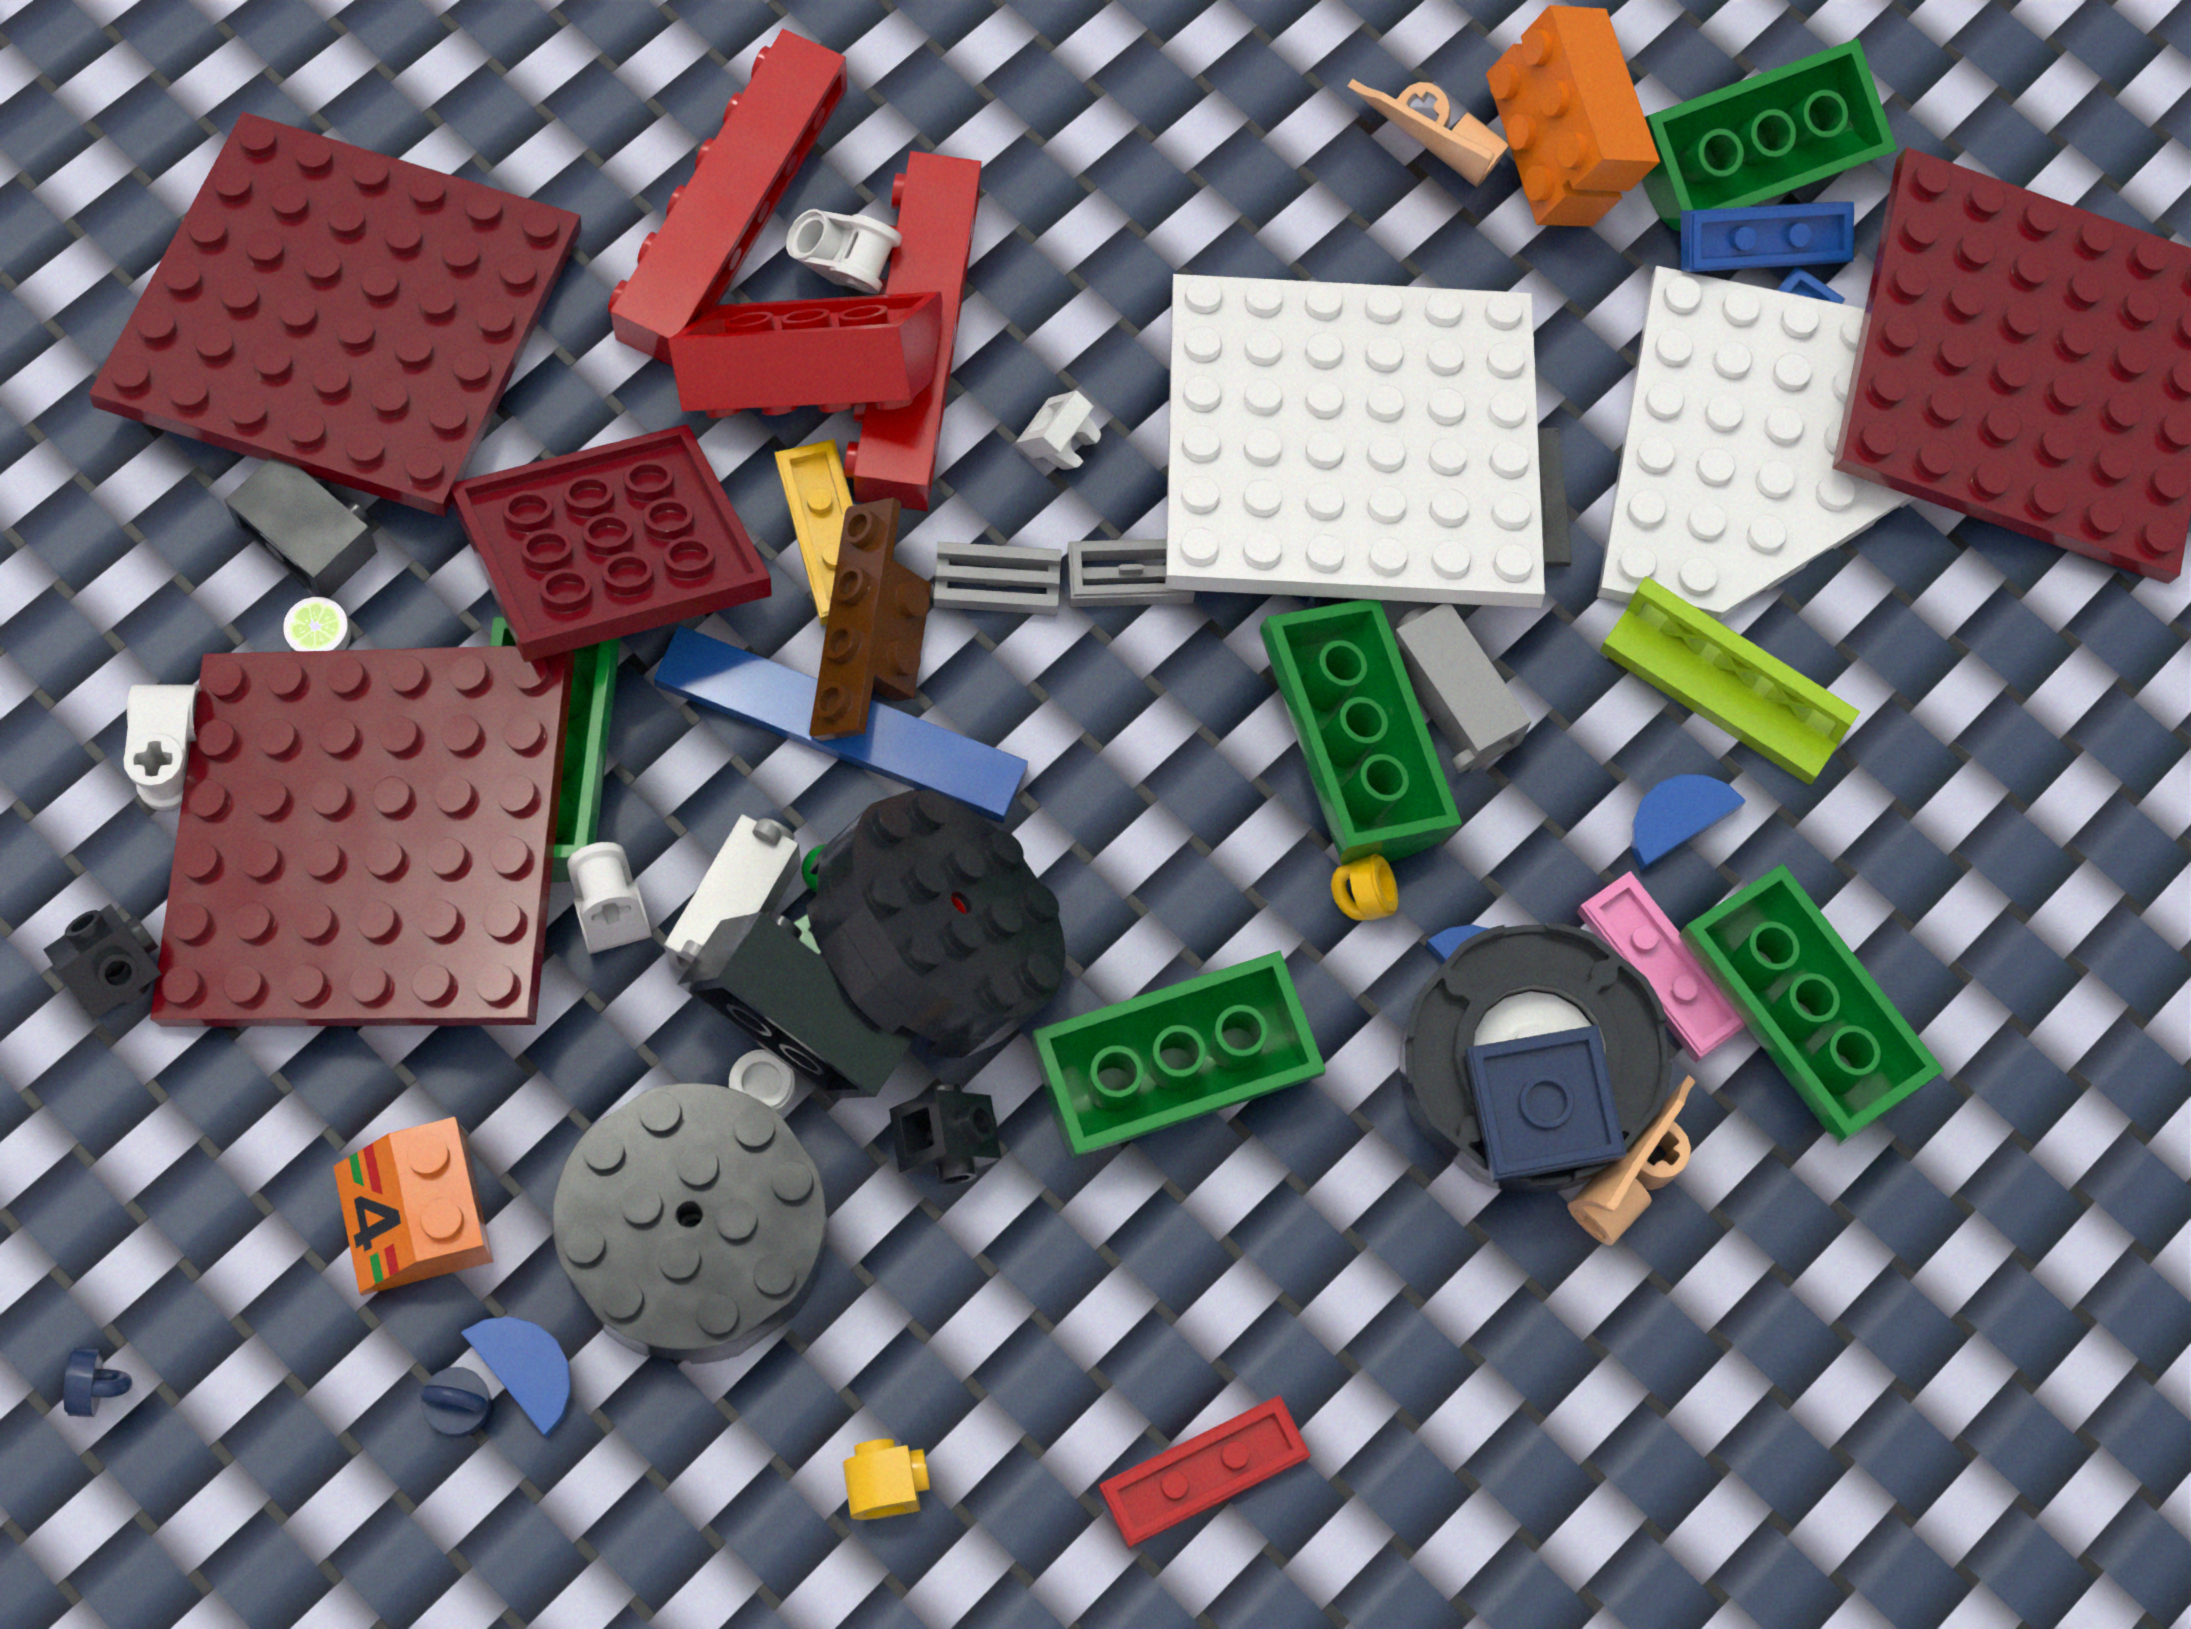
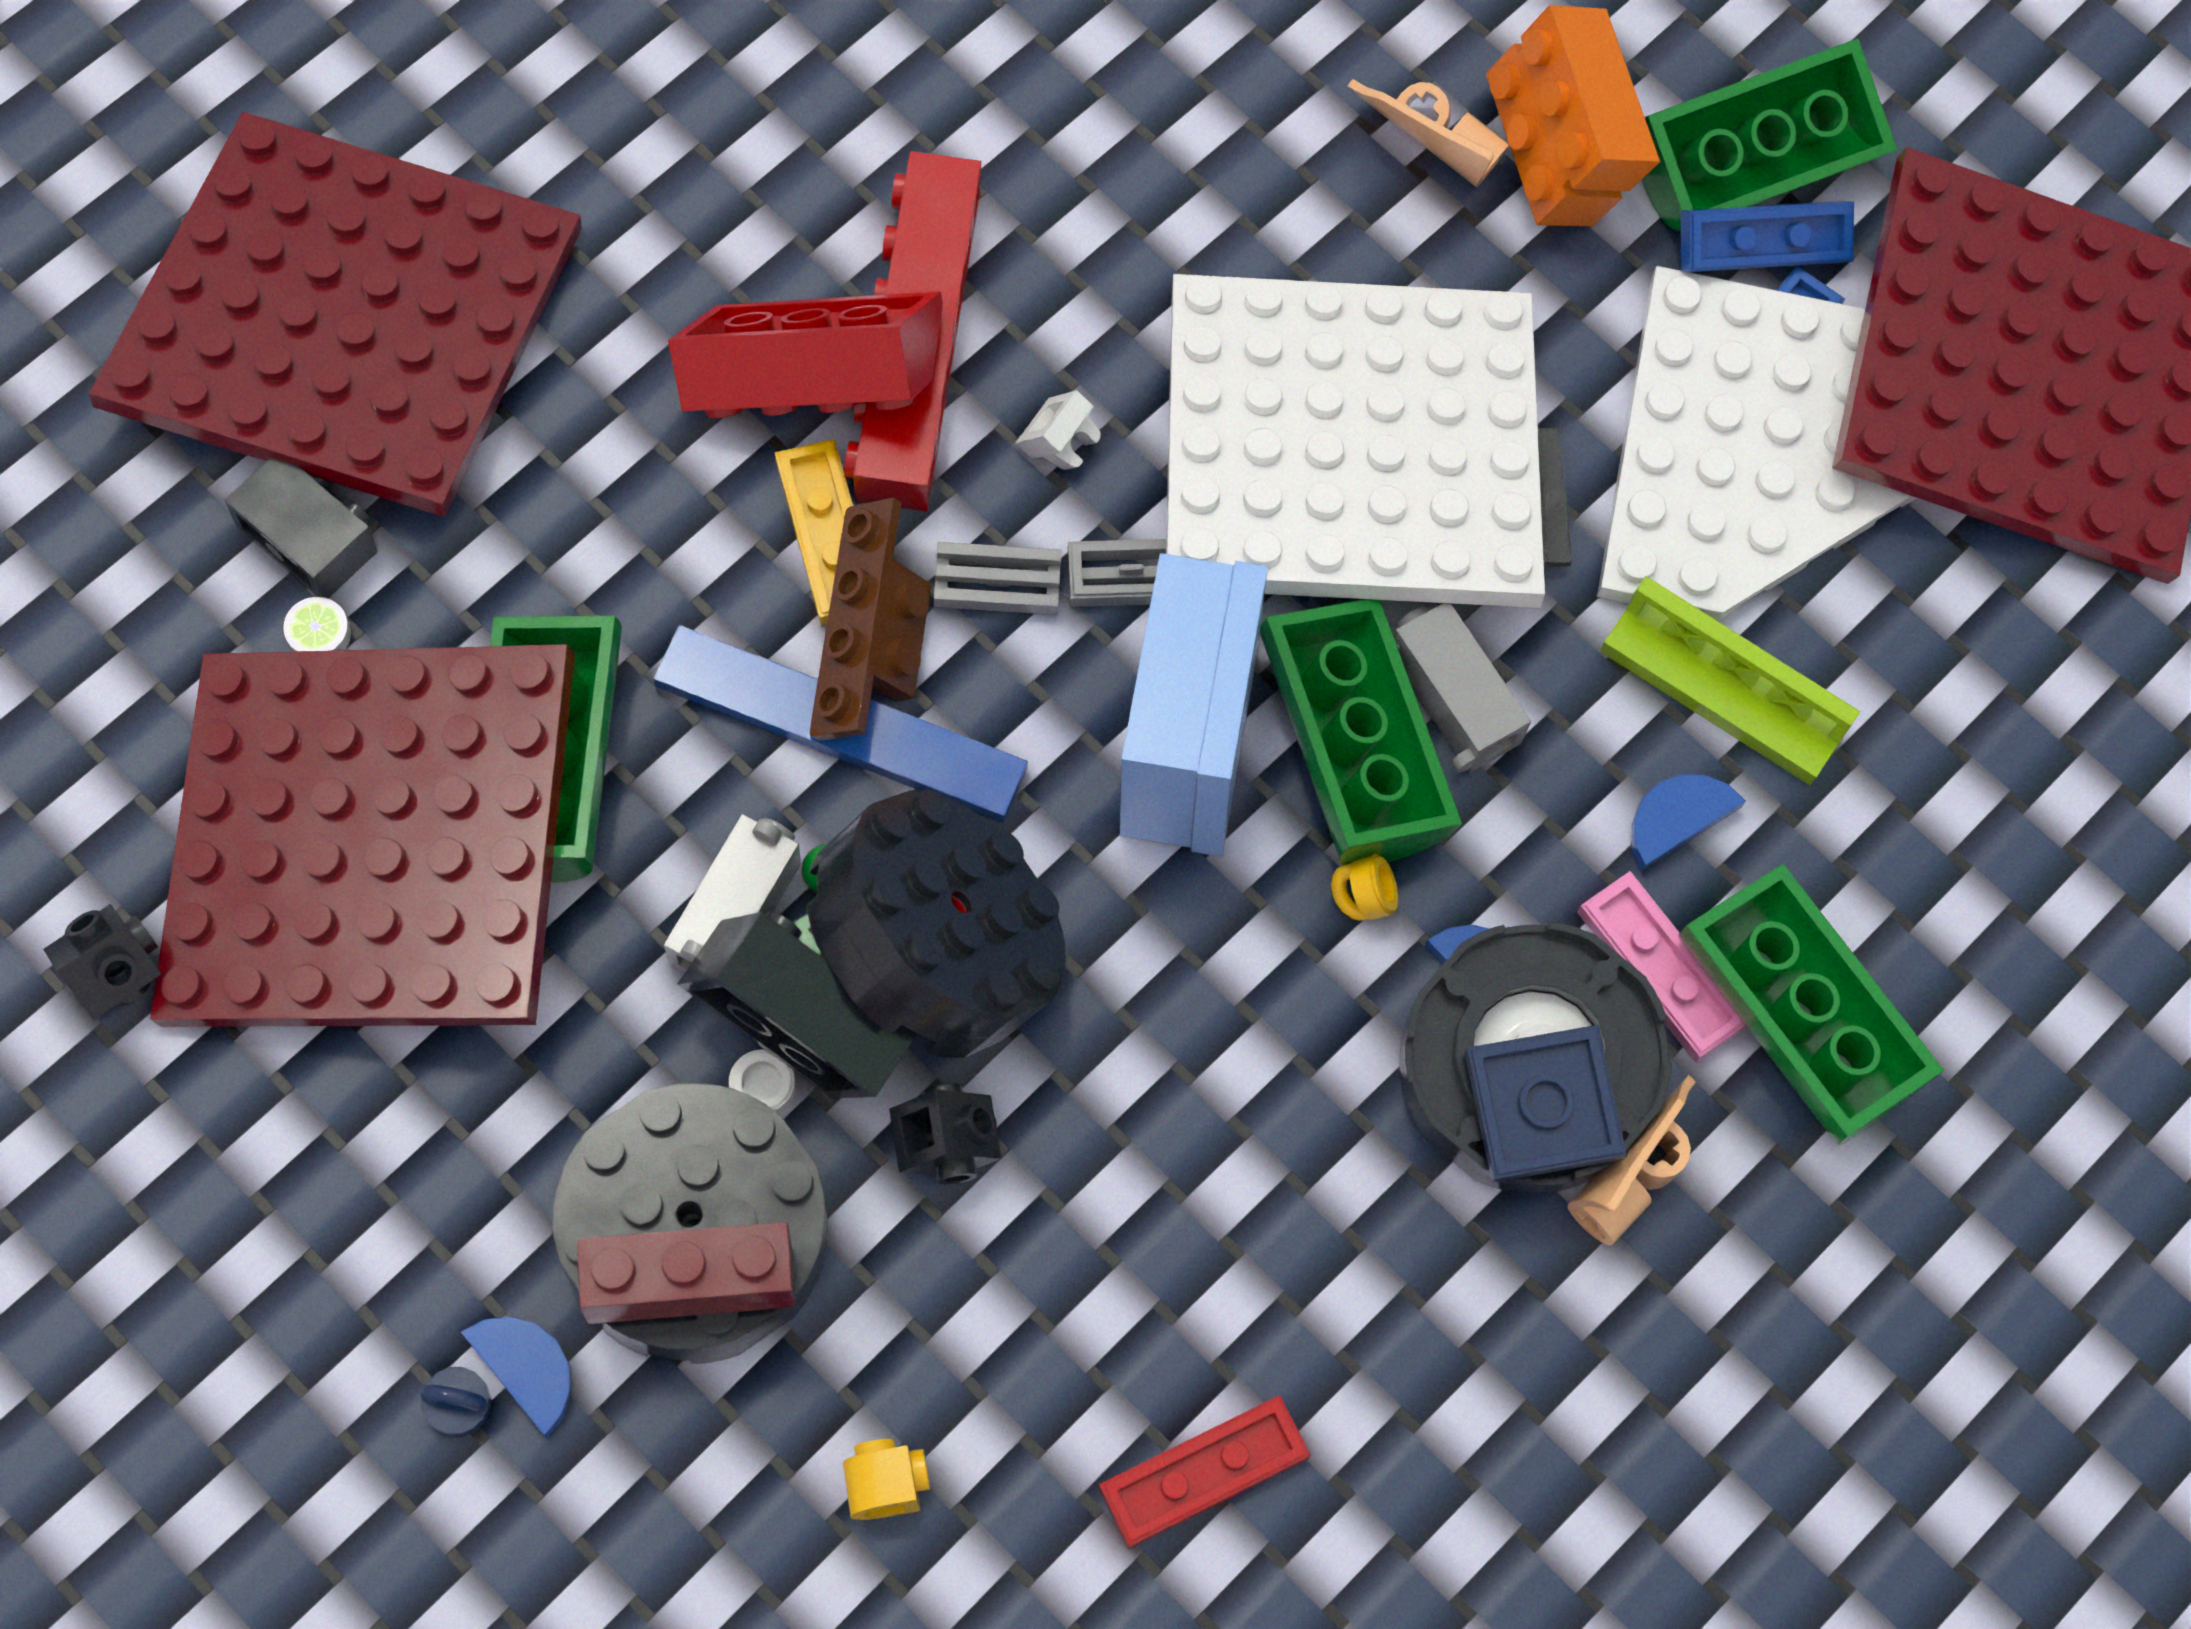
dark blue tile [63,1348,133,1417] -> none
white piece [123,684,201,811] -> none
orange slope [333,1117,494,1296] -> none
dark red plate [451,424,772,663] -> none
white piece [567,842,652,954] -> none
brick [608,28,847,366] -> none
white piece [786,209,903,294] -> none
green brick [1032,950,1326,1158] -> none
none -> brick [577,1222,795,1324]
none -> light blue container [1120,553,1268,857]

